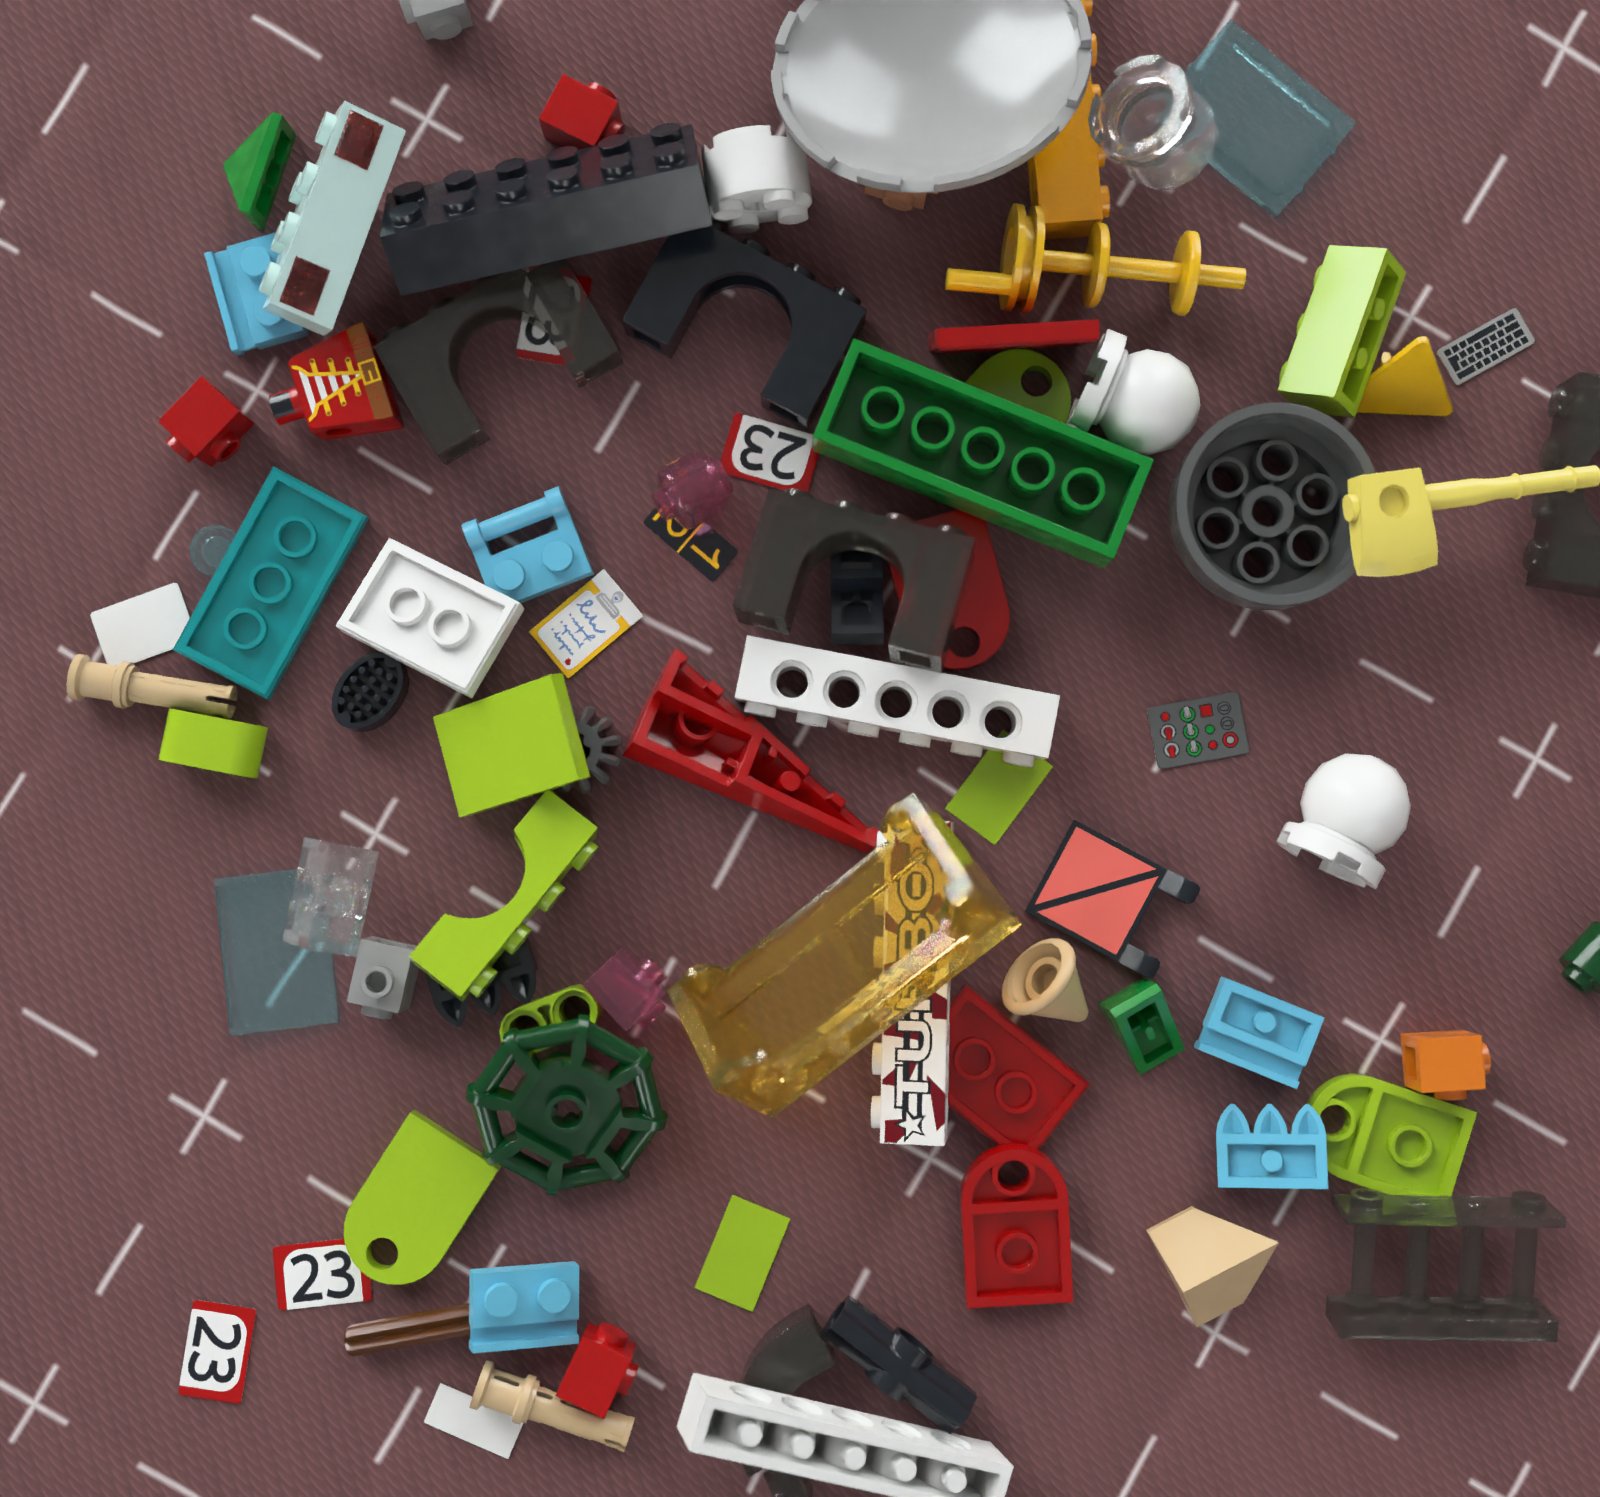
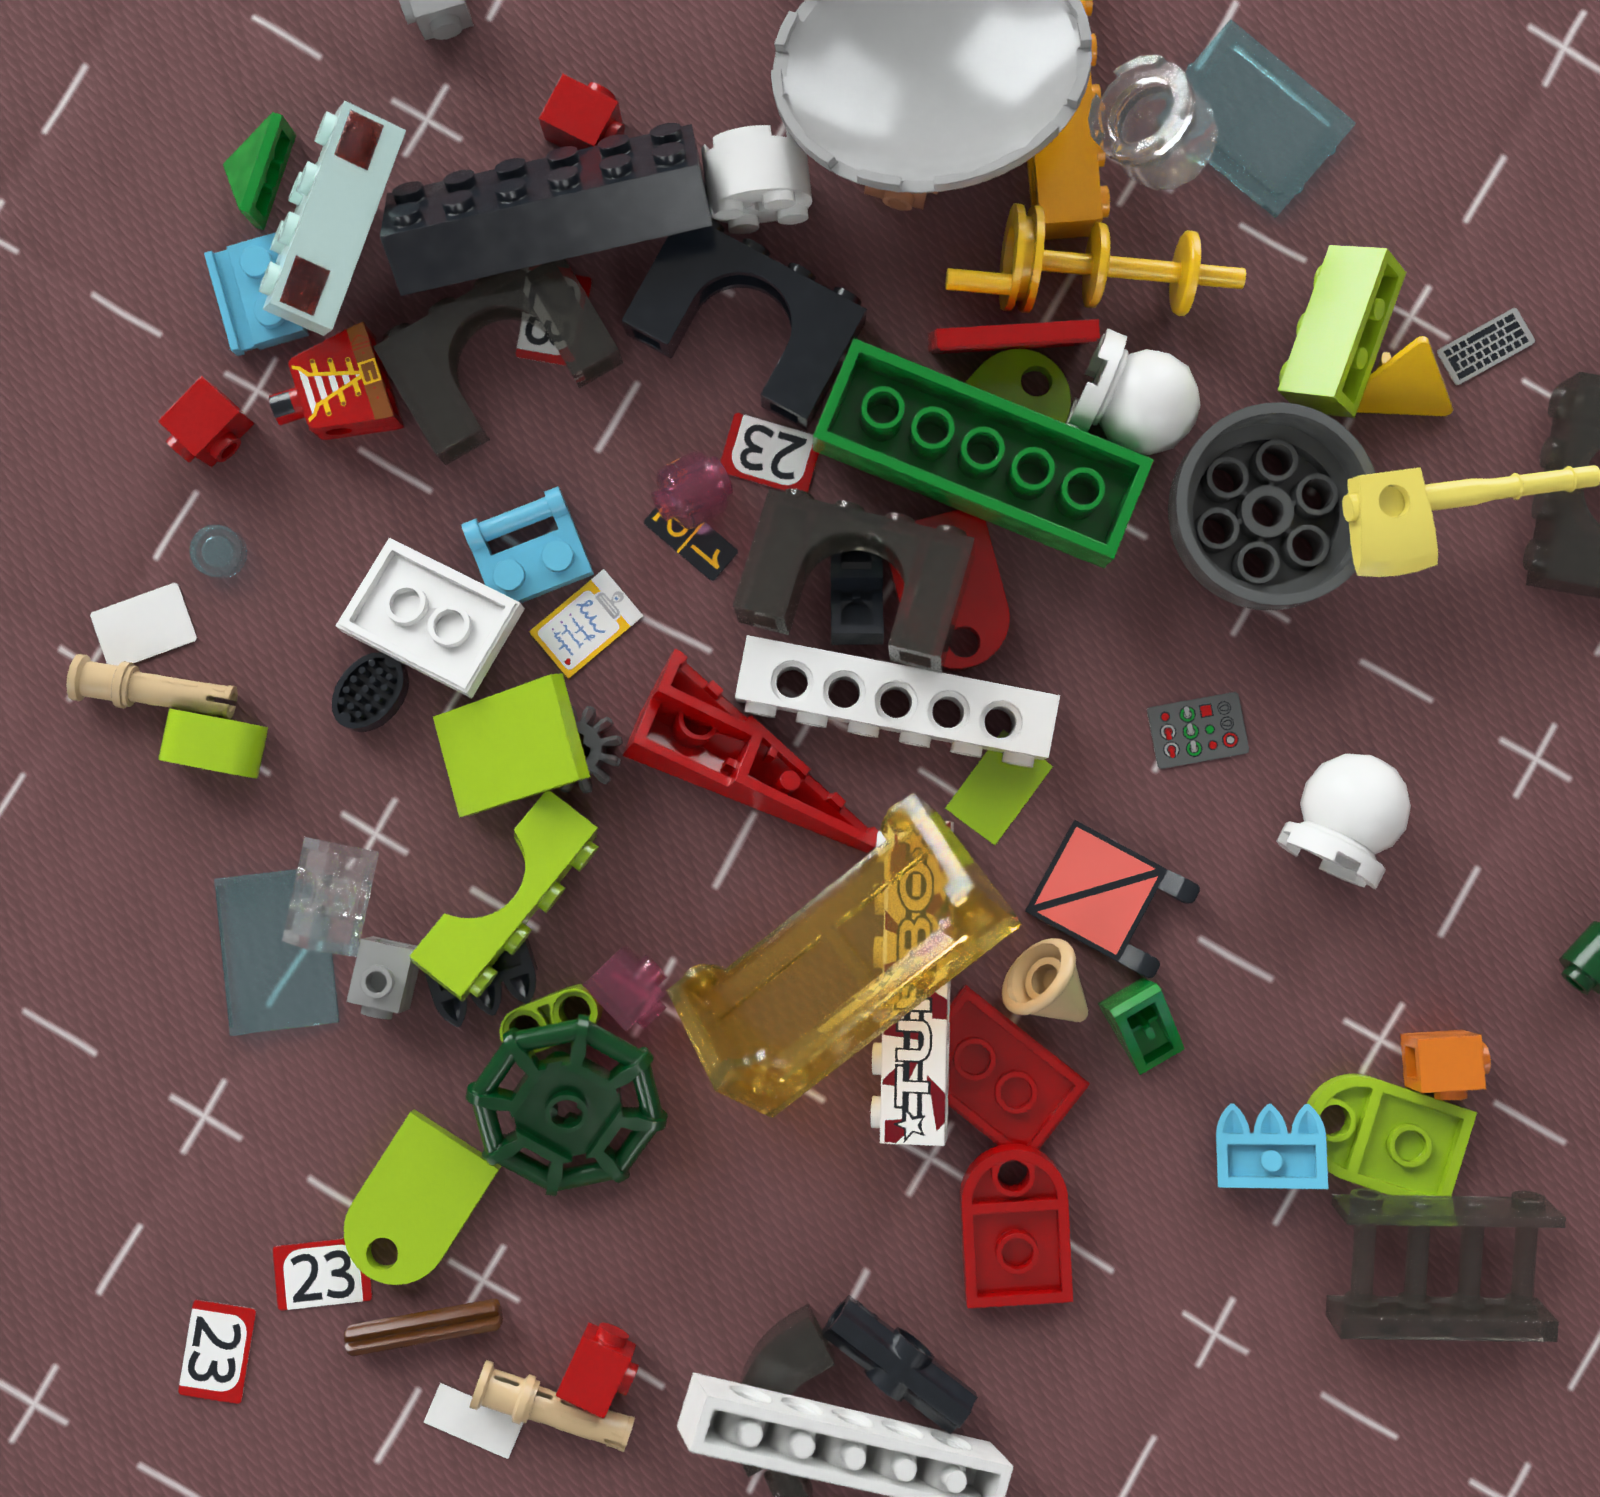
teal tile [173,466,369,700] -> none
medium azure plate [469,1261,579,1354] -> none
lime sticker [694,1194,790,1312] -> none
tan slope [1146,1206,1279,1327] -> none
medium azure plate [1194,976,1325,1089] -> none

